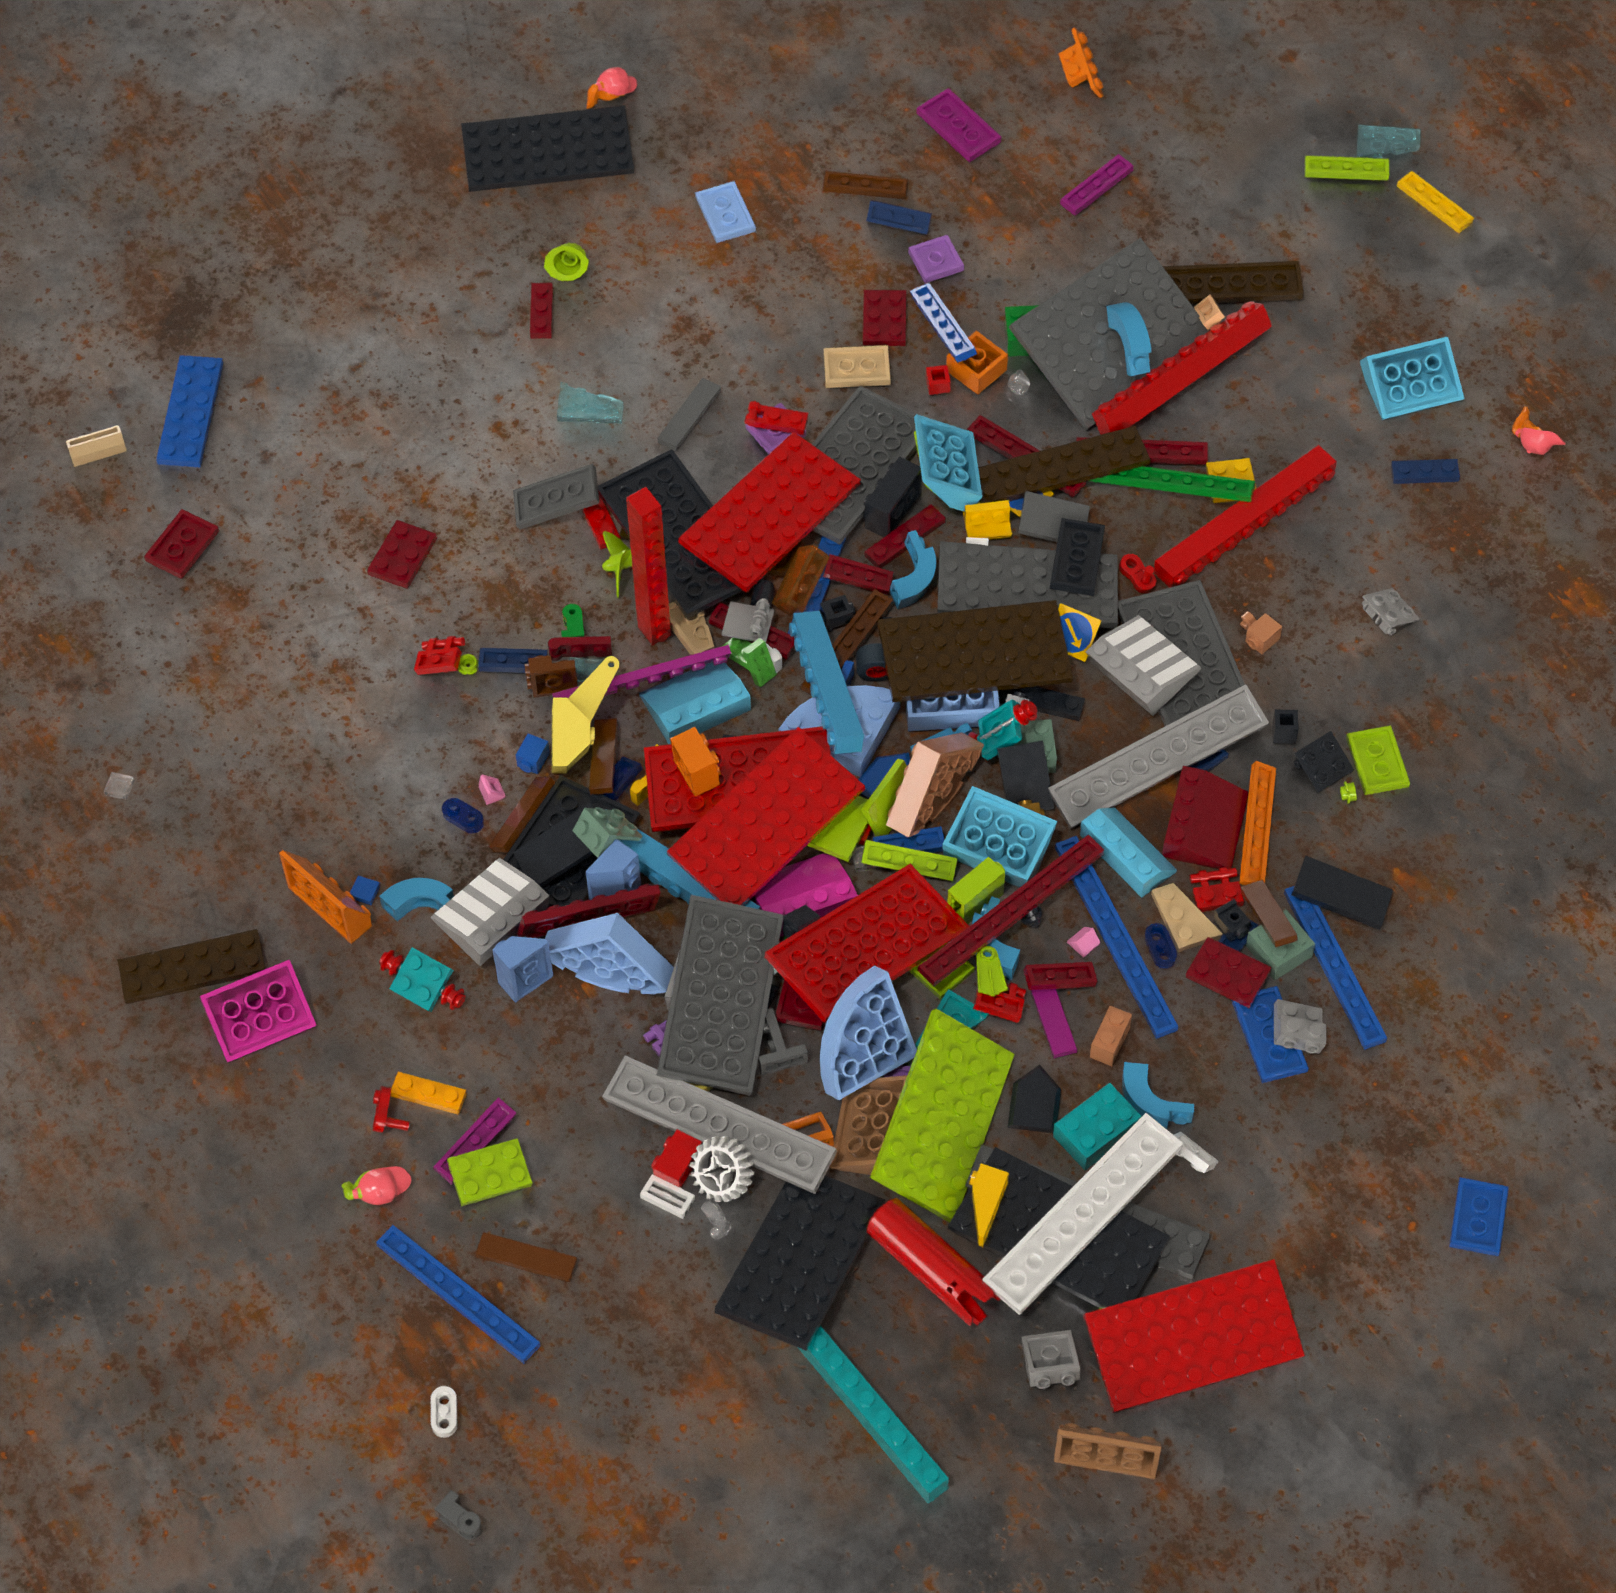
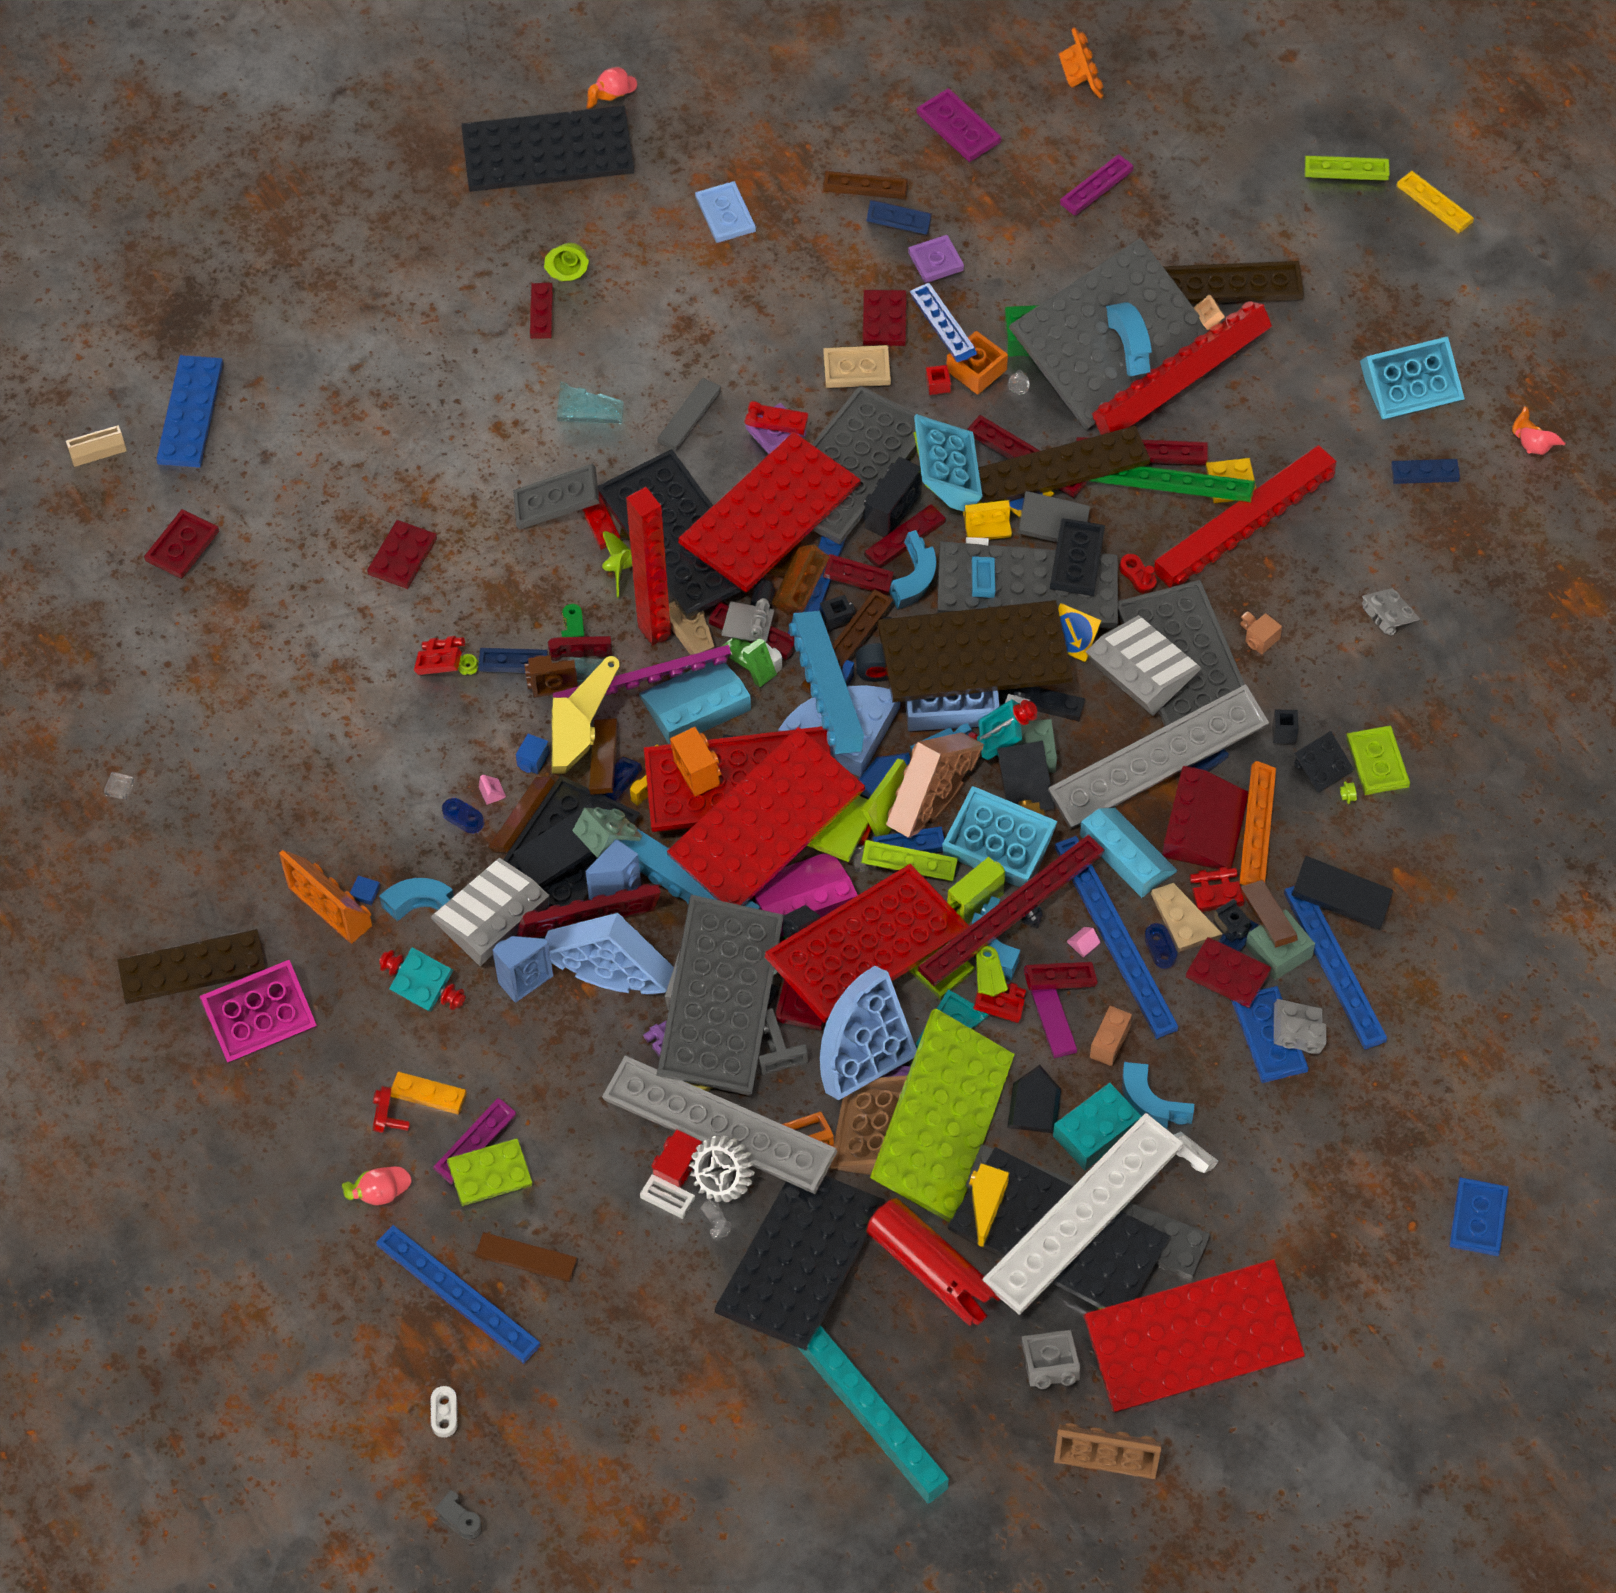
clear light blue wing [1356,125,1421,158] -> none
none -> dark azure tile [971,557,995,598]

